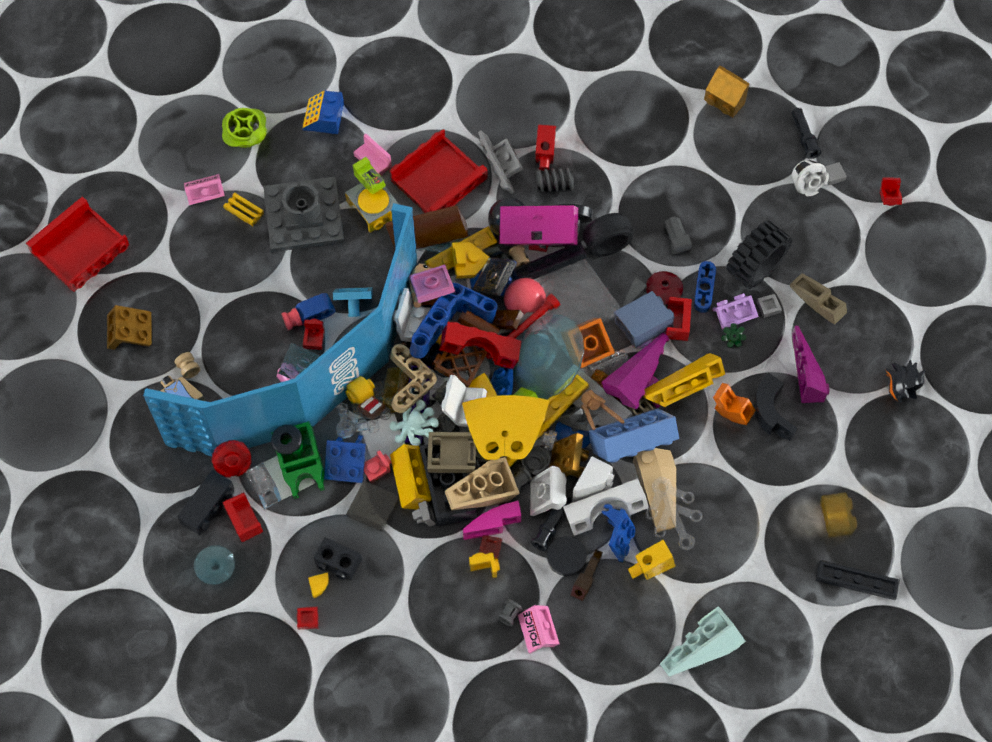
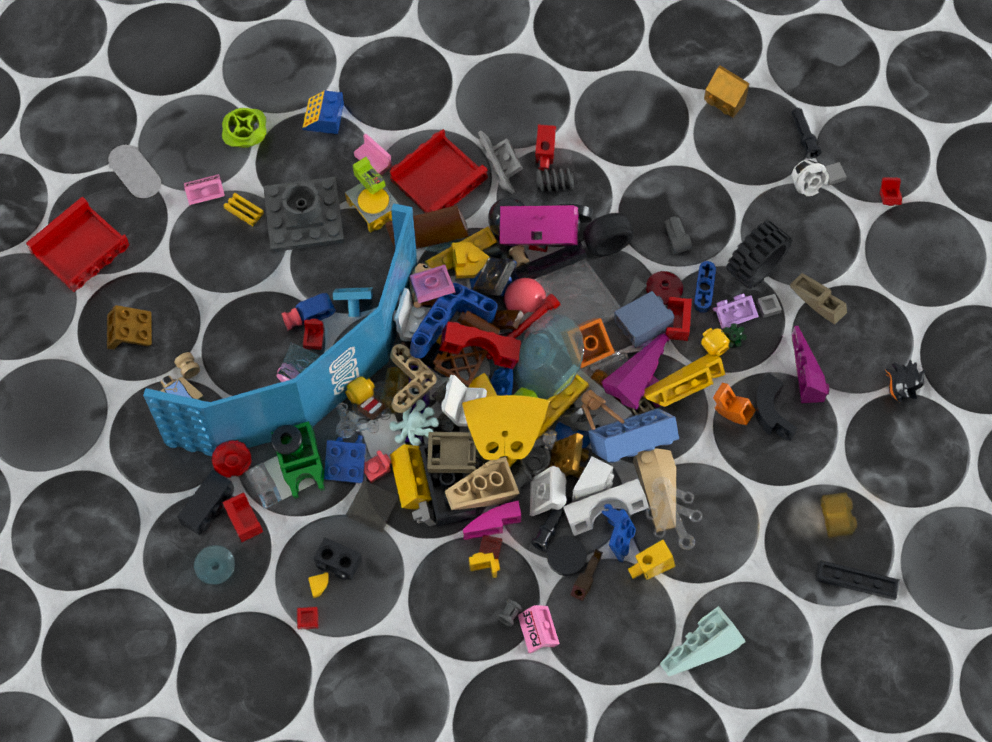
none -> flat silver sticker [108,145,161,198]
none -> yellow head [701,328,730,357]

